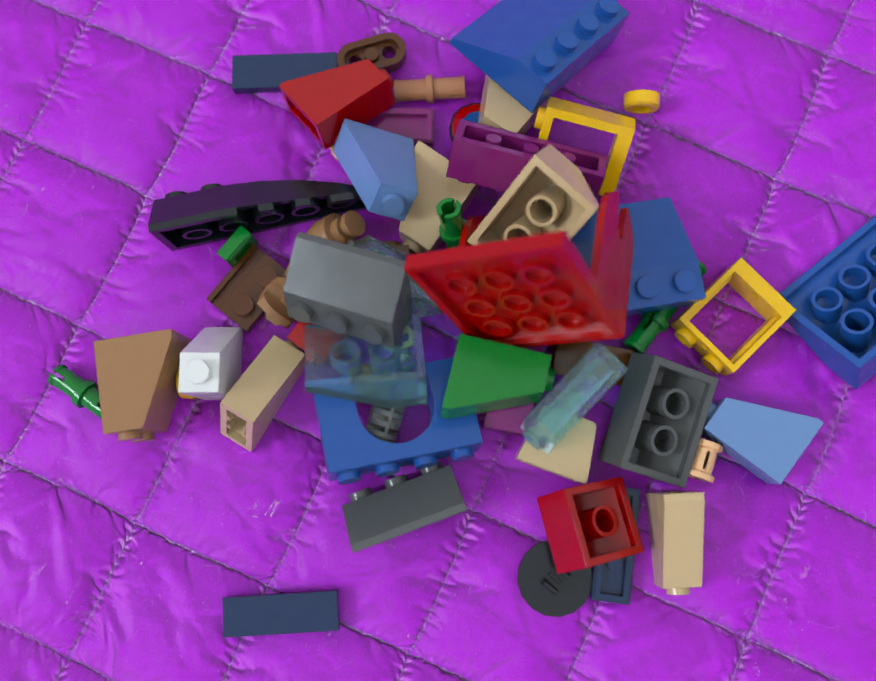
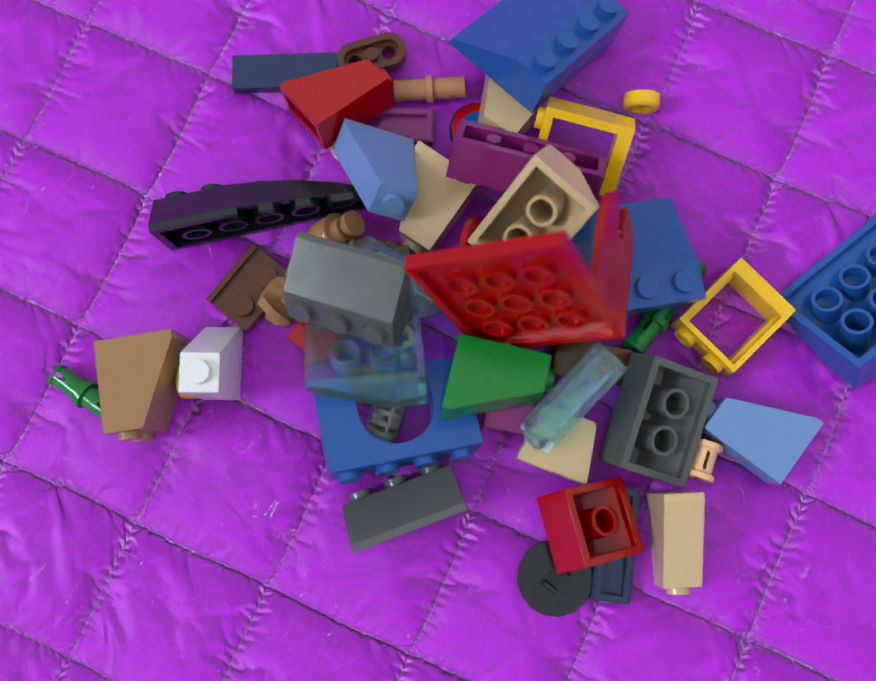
green tile [217,226,258,267] -> none
tan slope [220,335,306,452] -> none
dark blue tile [222,589,340,638] -> none
green pin [437,198,466,249] -> none

